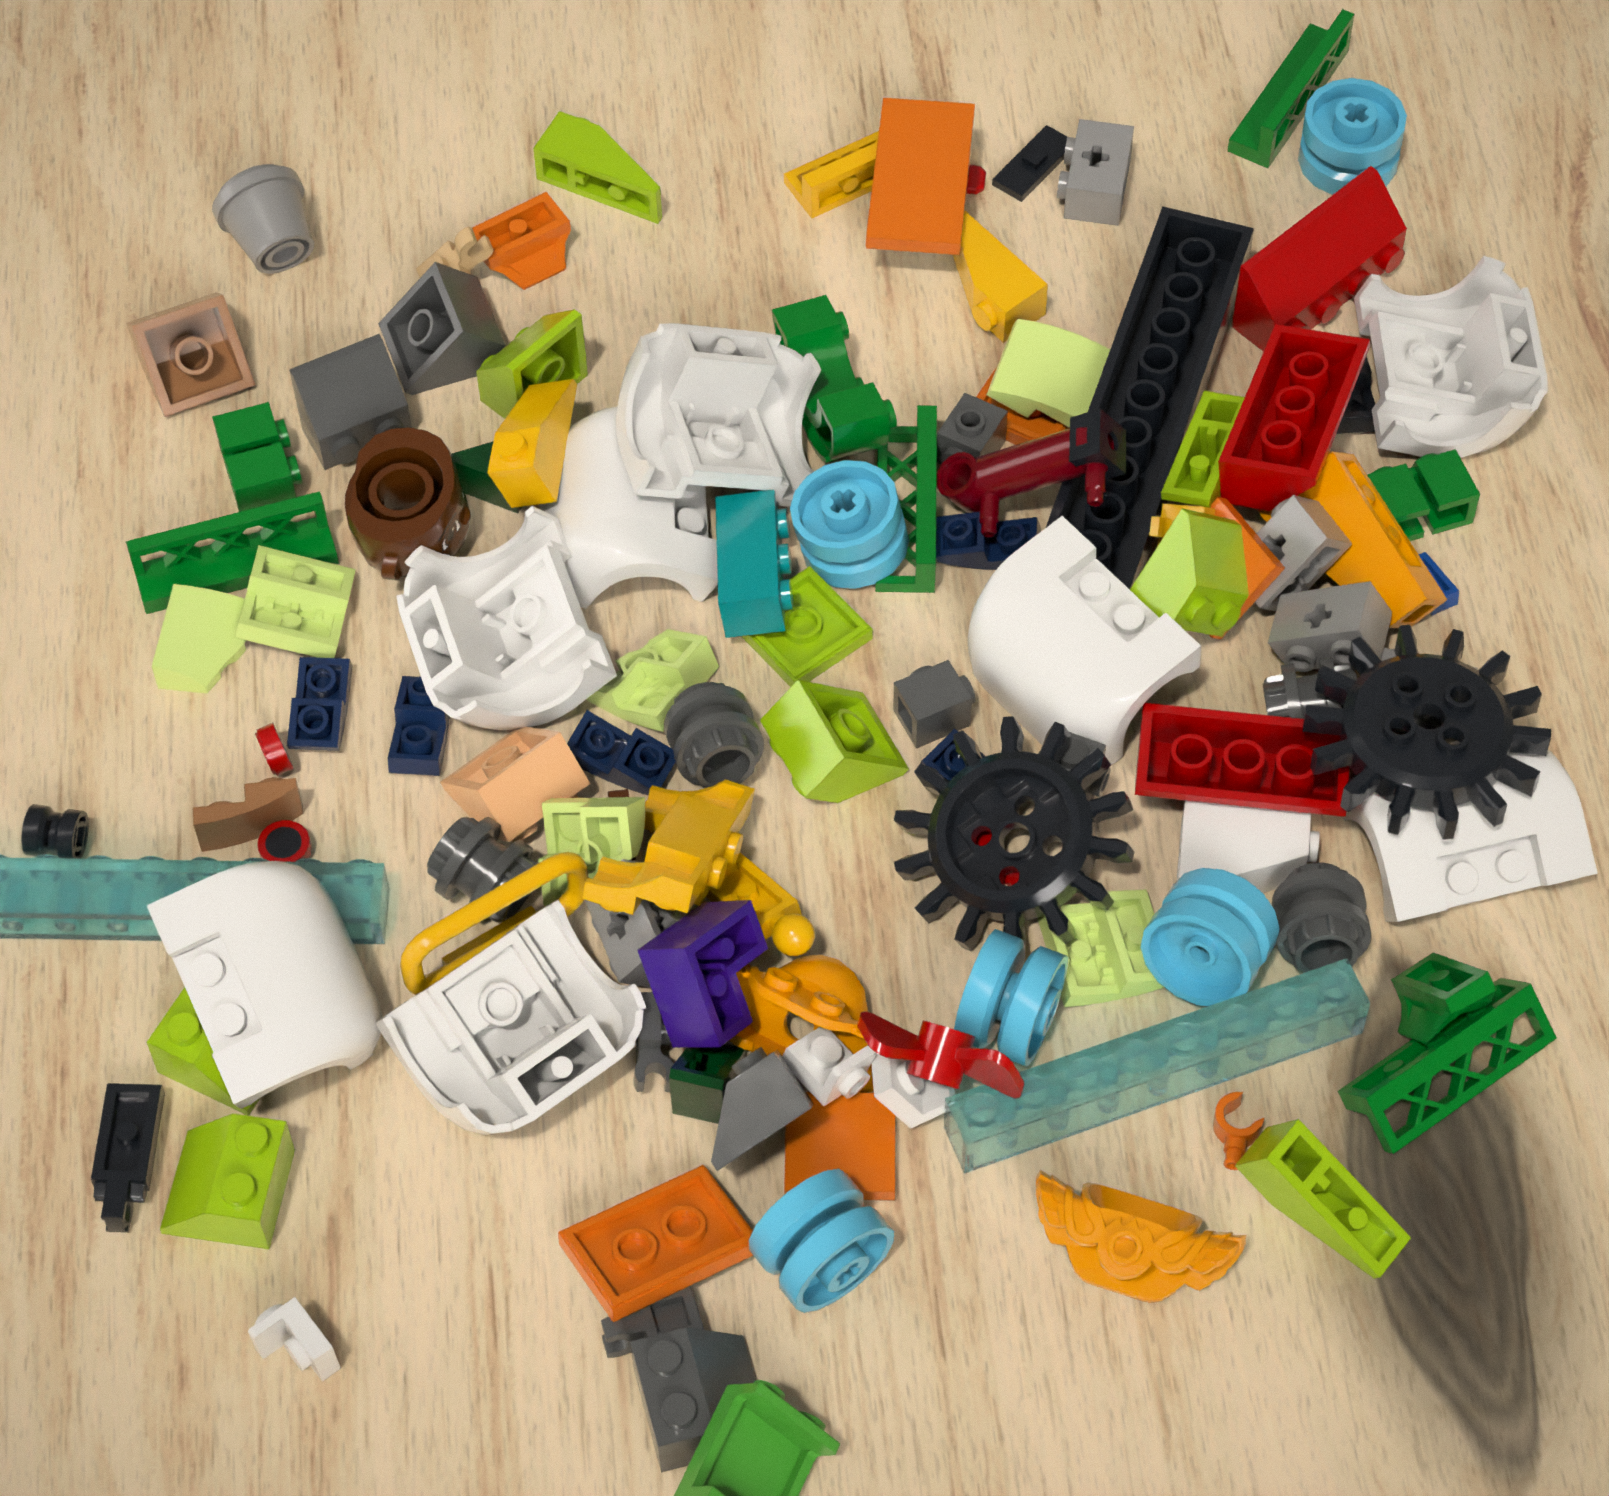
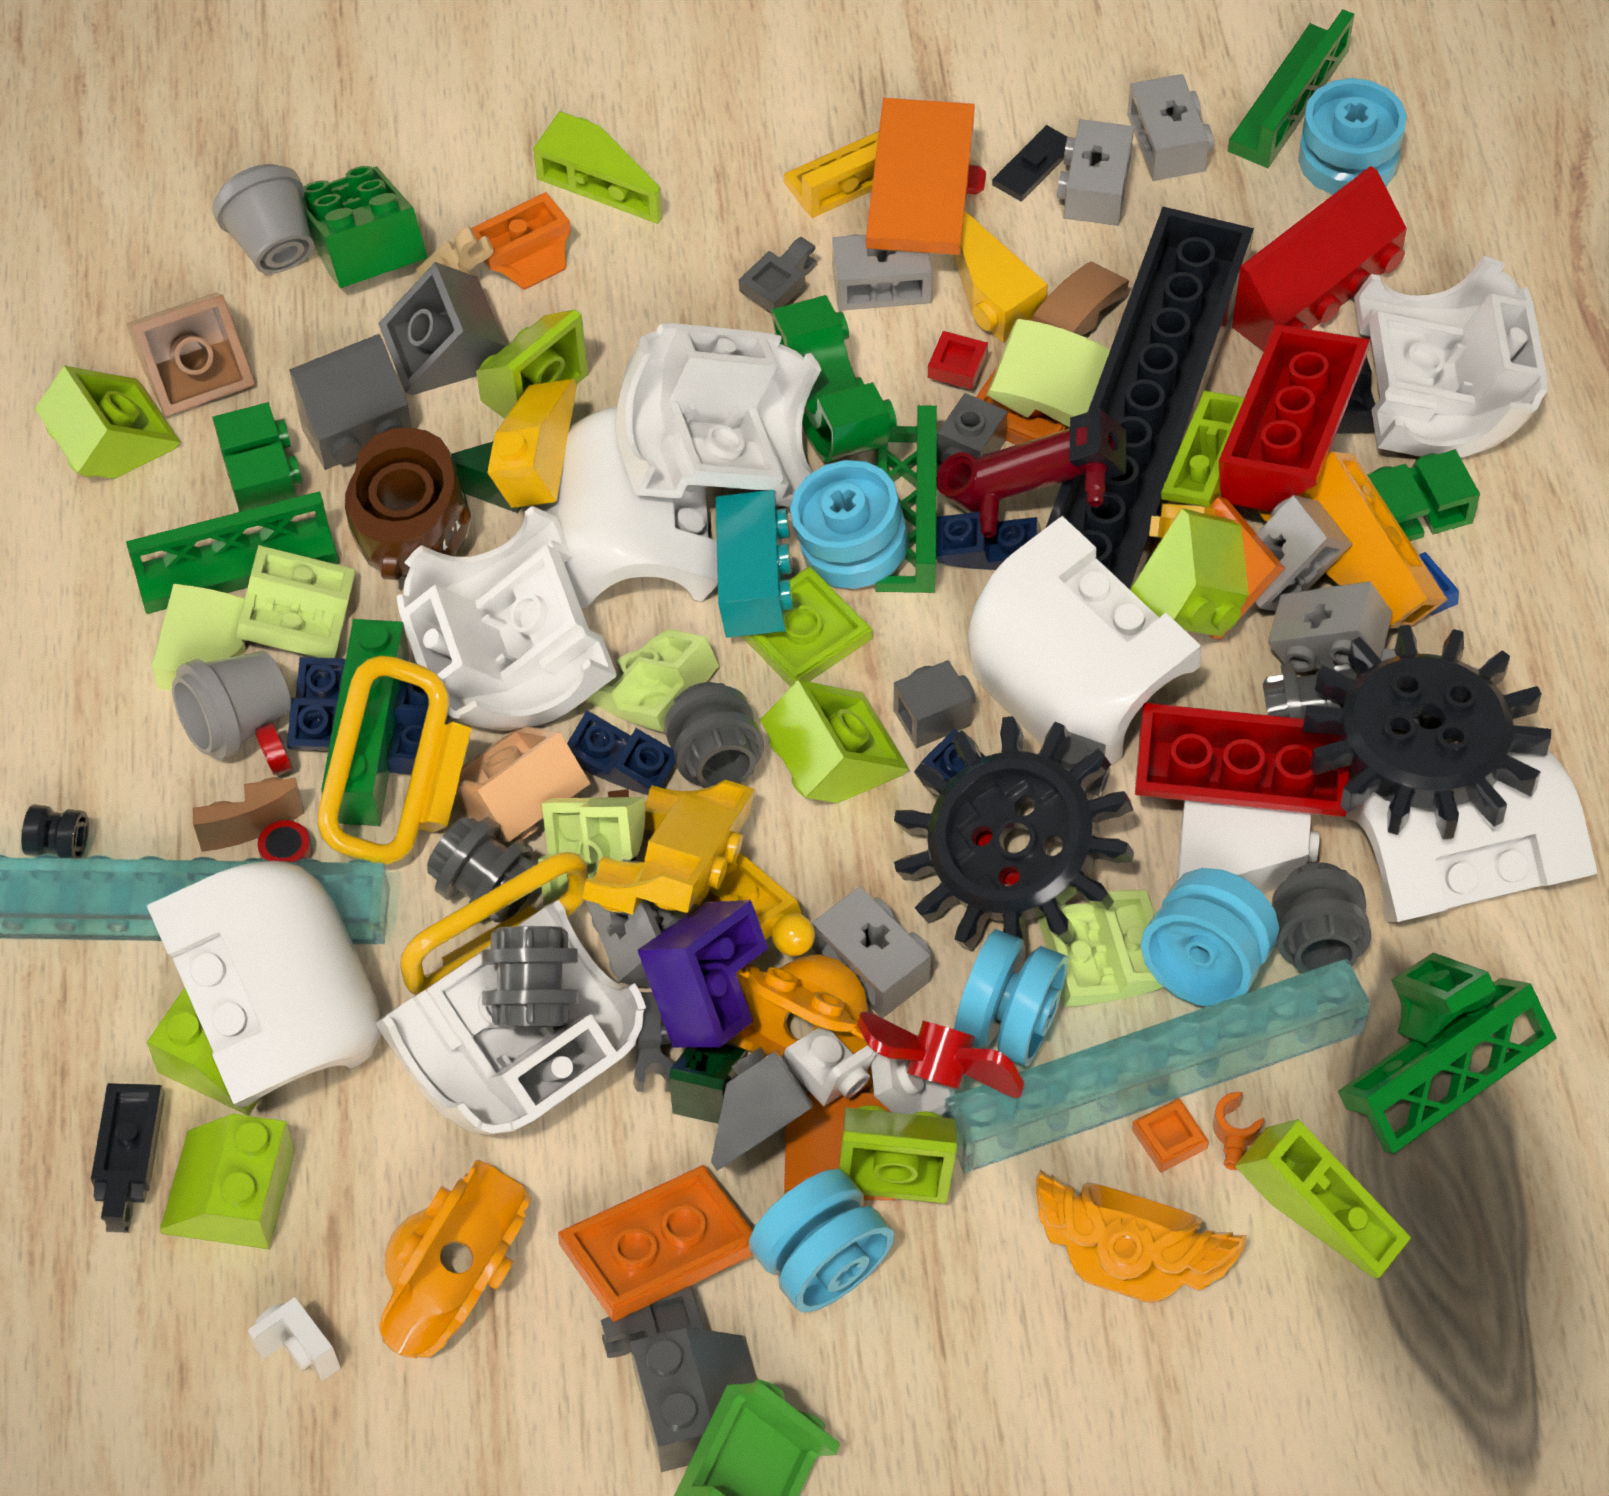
none -> lime slope [35,366,180,479]
none -> light grey piece [172,650,290,760]
none -> green slope [302,166,428,289]
none -> yellow bar [317,656,472,865]
none -> green brick [321,619,410,826]
none -> light orange piece [379,1160,532,1359]
none -> dark grey piece [482,926,578,1027]
none -> dark grey plate [738,237,817,313]
none -> light grey brick [812,886,931,1018]
none -> light grey brick [832,234,932,311]
none -> lime slope [838,1105,957,1204]
none -> red plate [927,331,988,390]
none -> medium nougat slope [1032,261,1129,336]
none -> light grey brick [1127,74,1214,181]
none -> orange tile [1132,1098,1209,1173]

